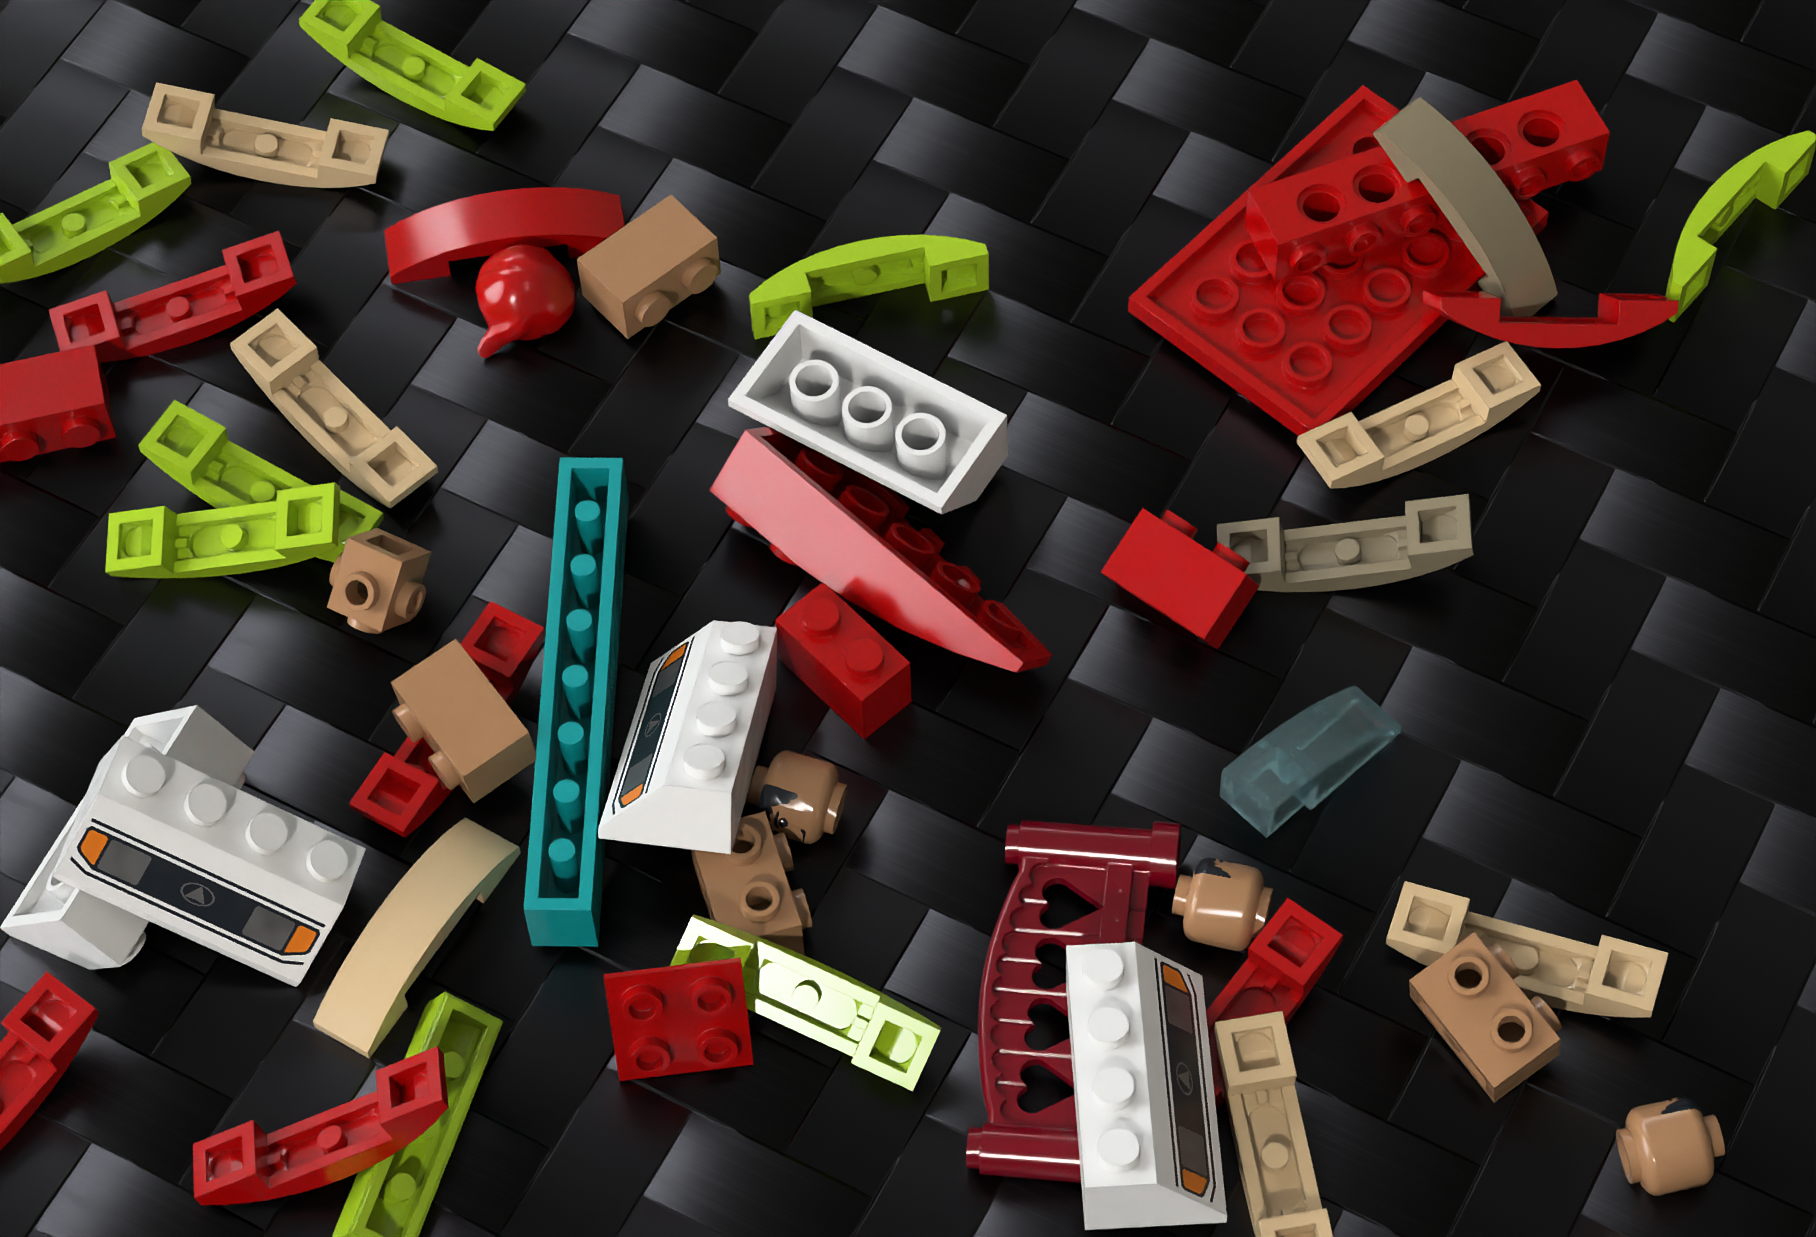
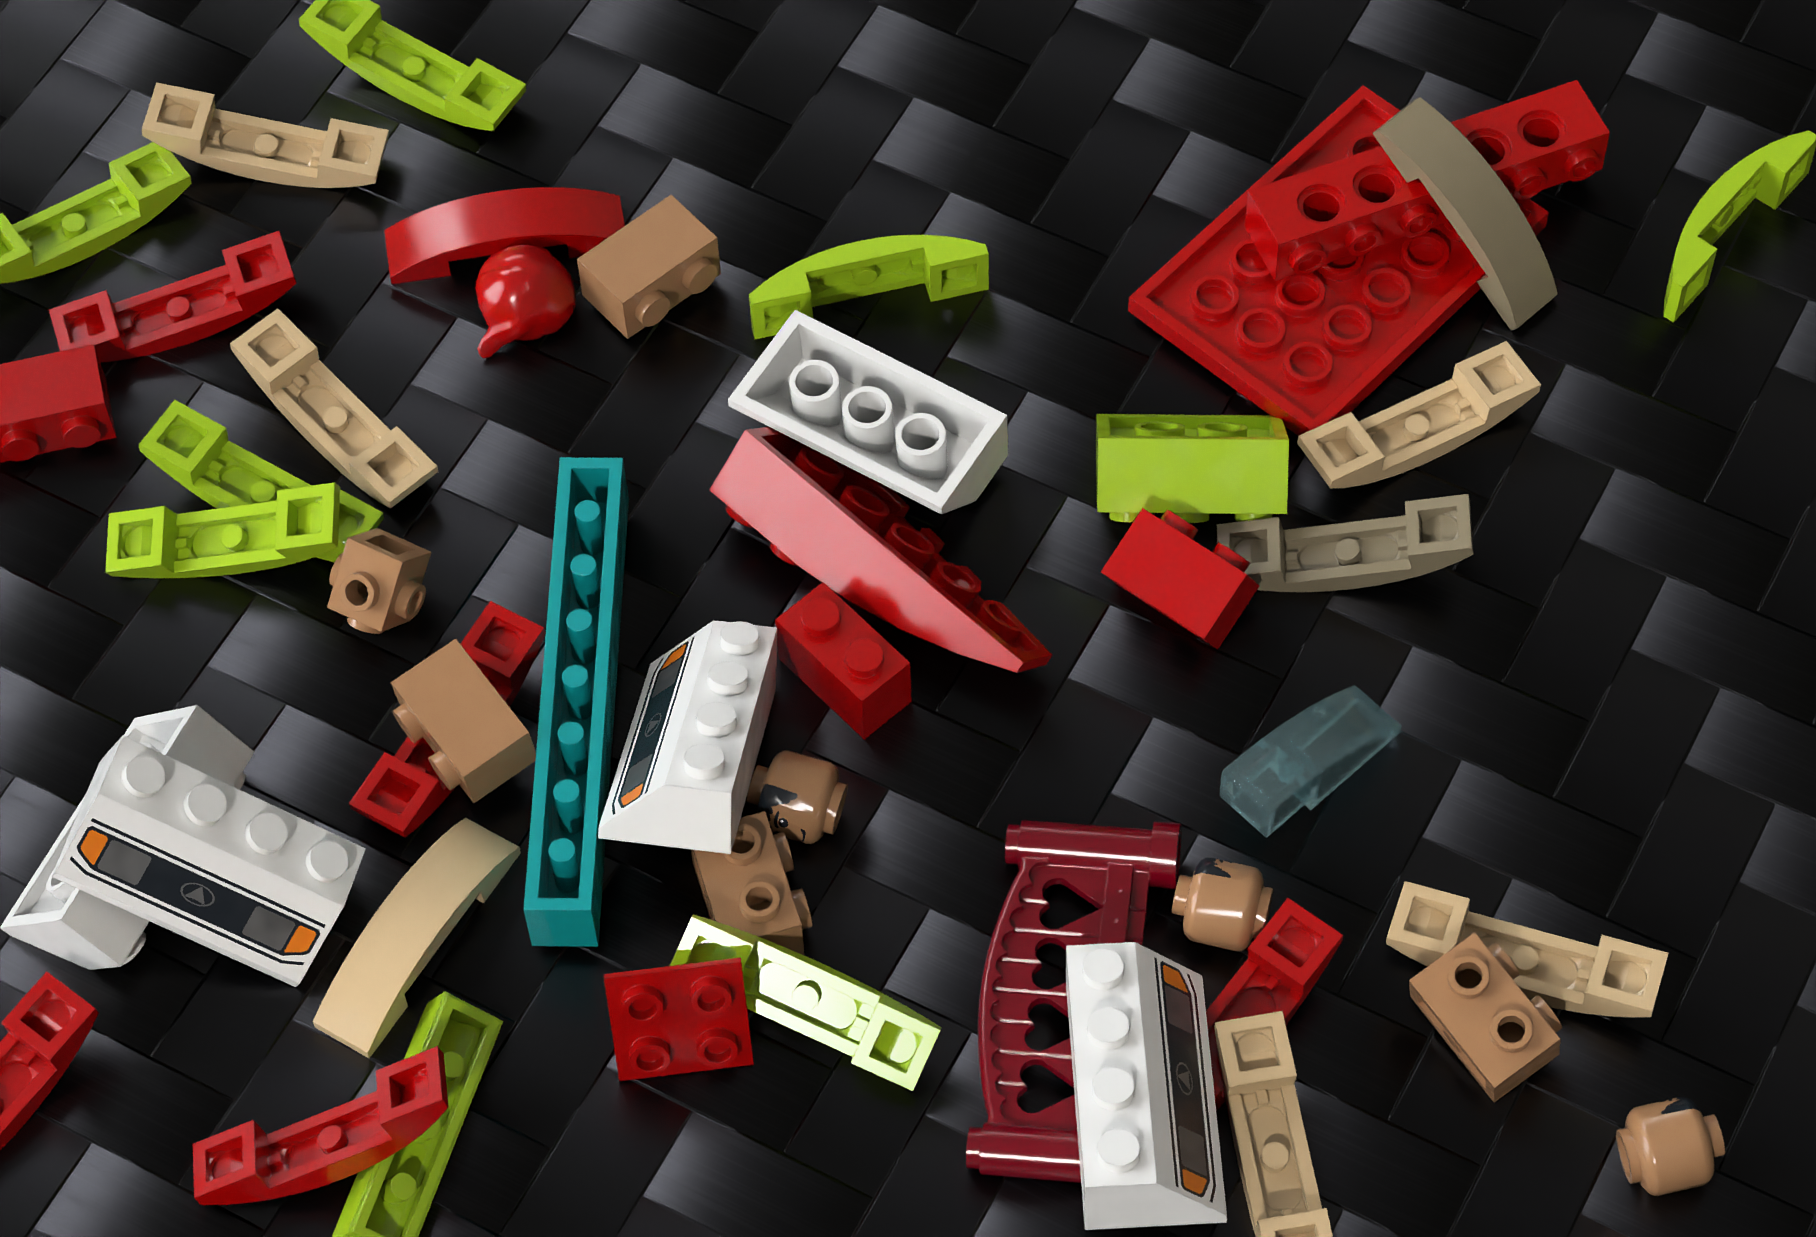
red slope [1422,290,1679,348] -> none
none -> lime slope [1096,414,1289,523]

